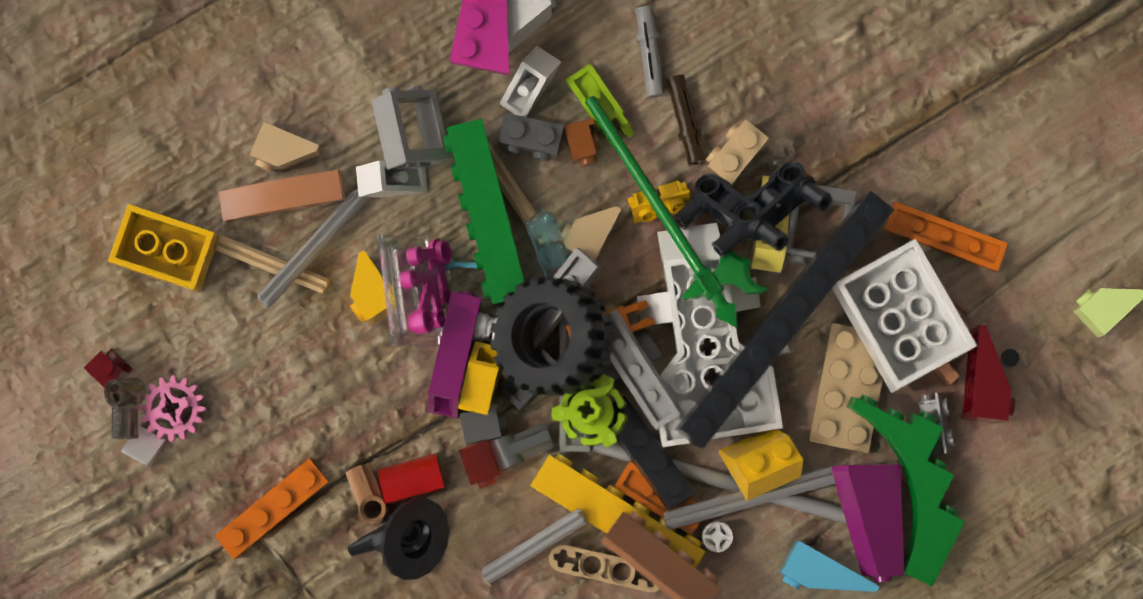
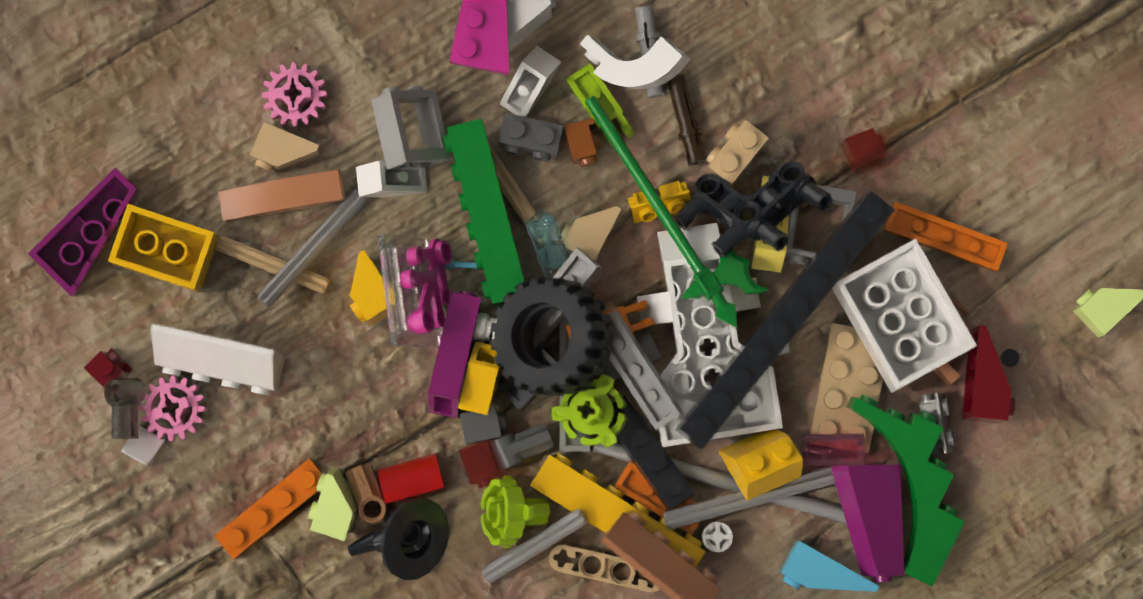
none -> magenta wedge [28,168,140,297]
none -> white slope [151,324,285,396]
none -> bright pink gear [261,62,328,129]
none -> yellowish green slope [308,466,358,541]
none -> lime piece [481,475,550,549]
none -> white arch [580,35,691,89]
none -> clear pink brick [802,434,867,466]
none -> clear red brick [841,128,886,172]

